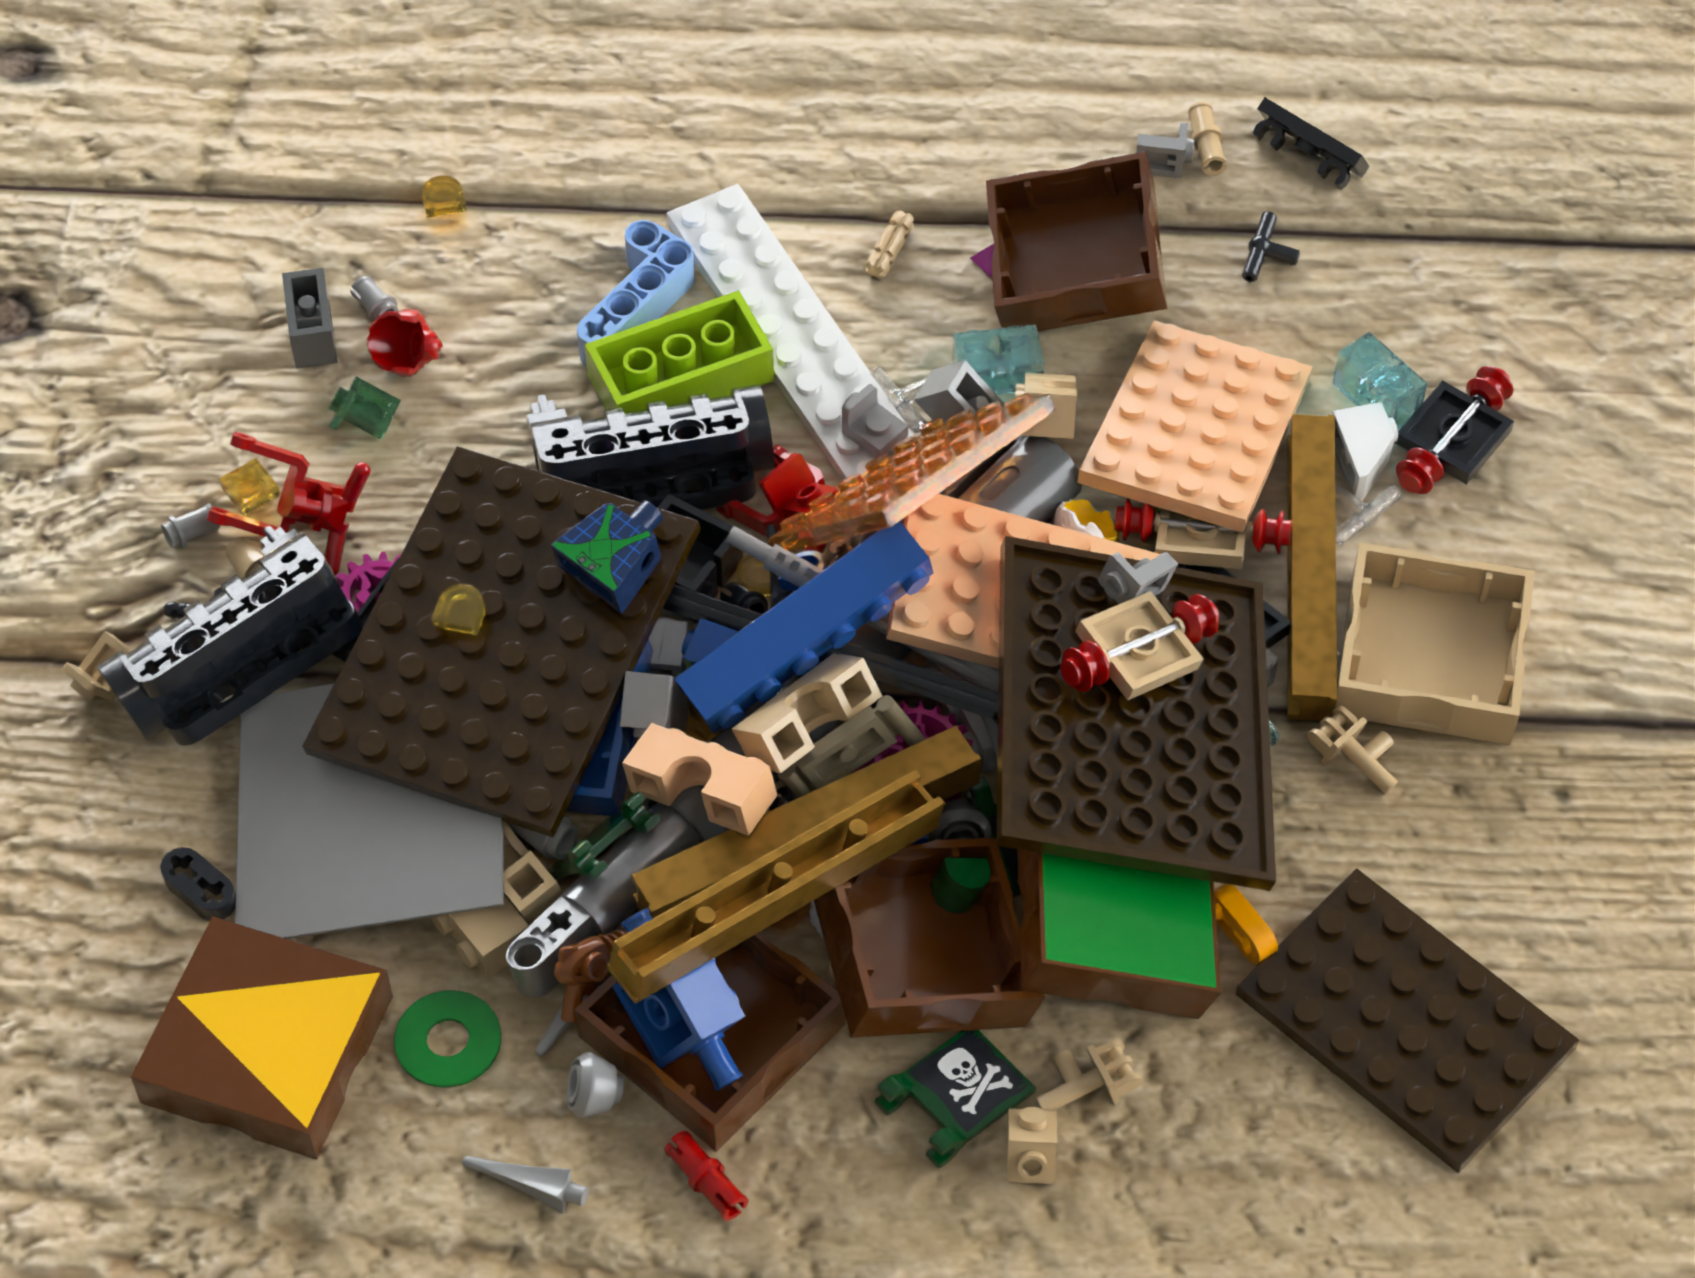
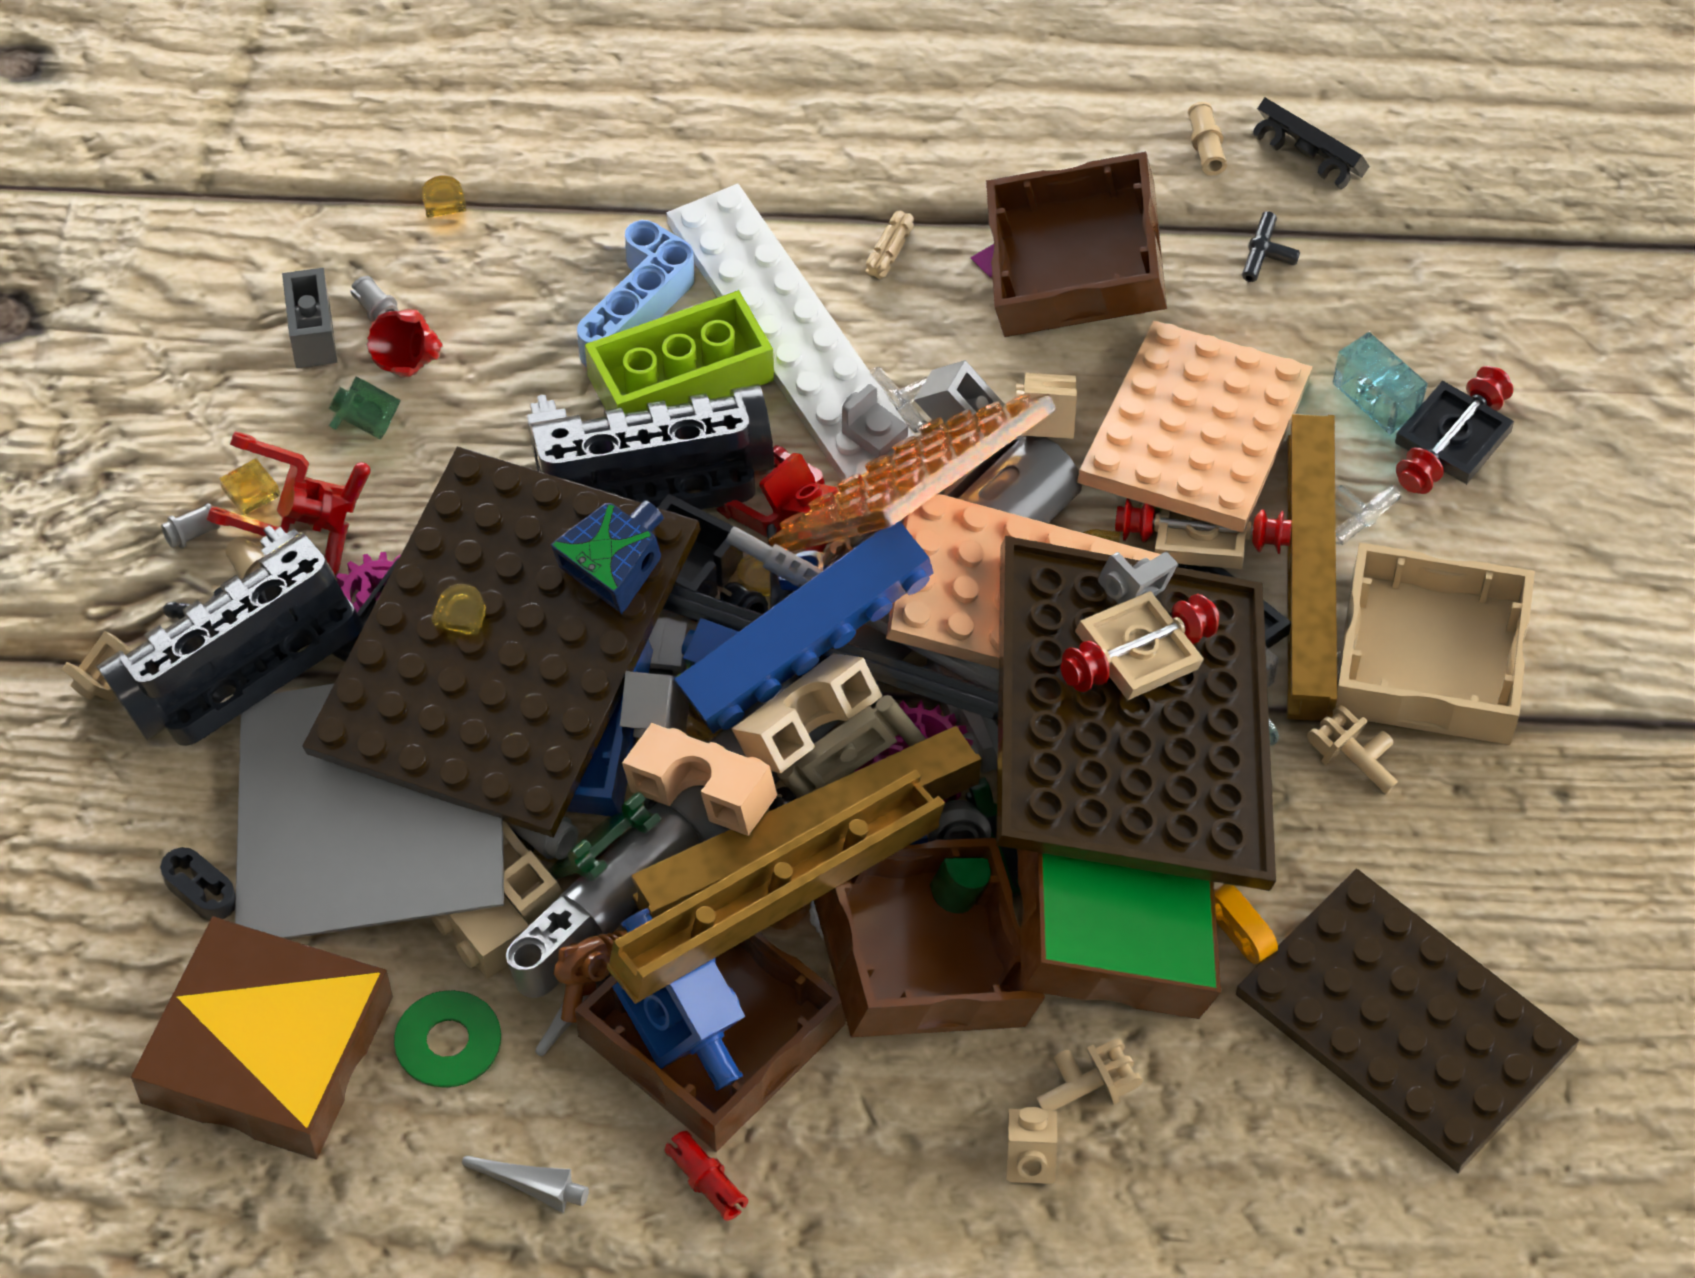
light grey cone [567,1052,624,1118] -> none
flag [874,1030,1036,1169] -> none
clear light blue brick [952,324,1045,395] -> none
hair [1054,499,1117,542] -> none
light grey bracket [1136,122,1194,178] -> none
white slope [1332,402,1398,503] -> none

